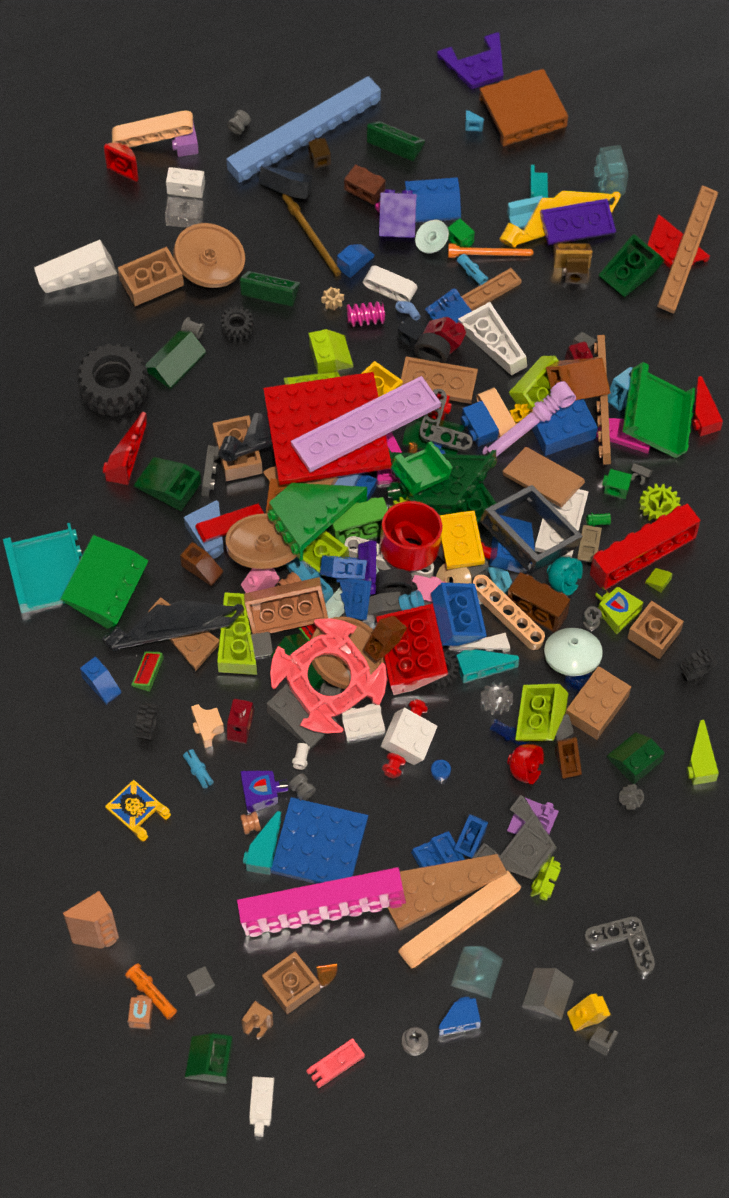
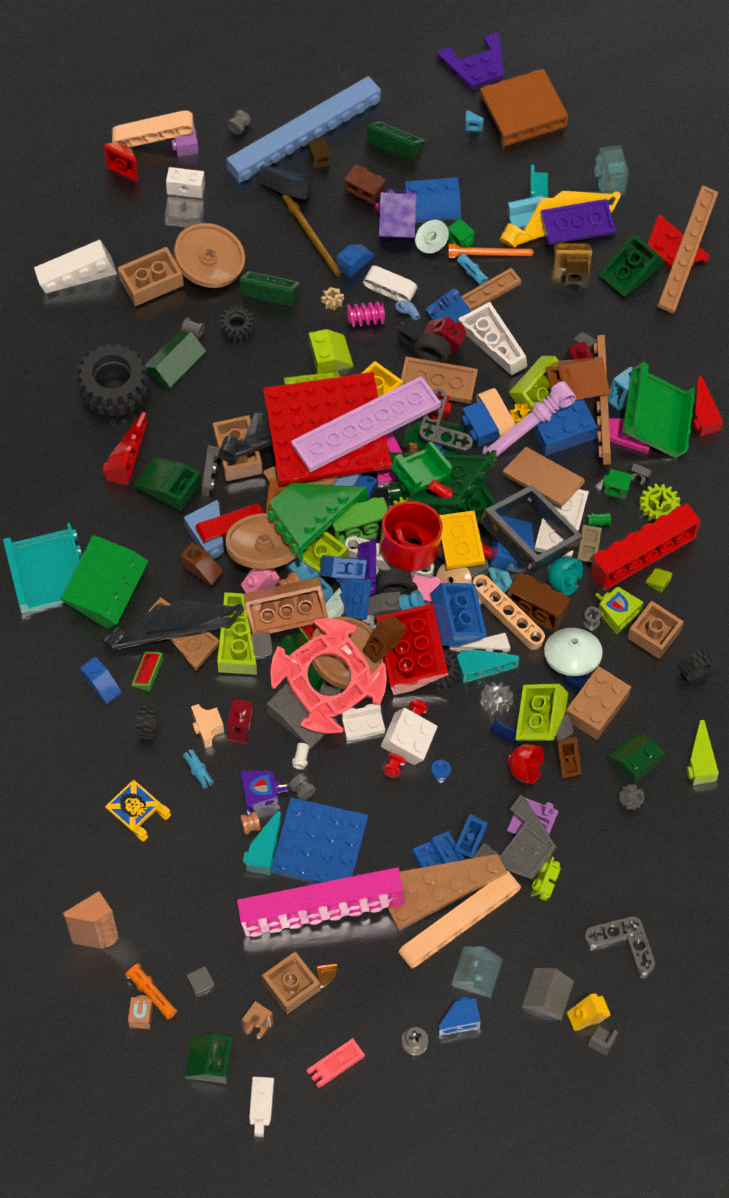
none -> red pin [428,479,453,498]

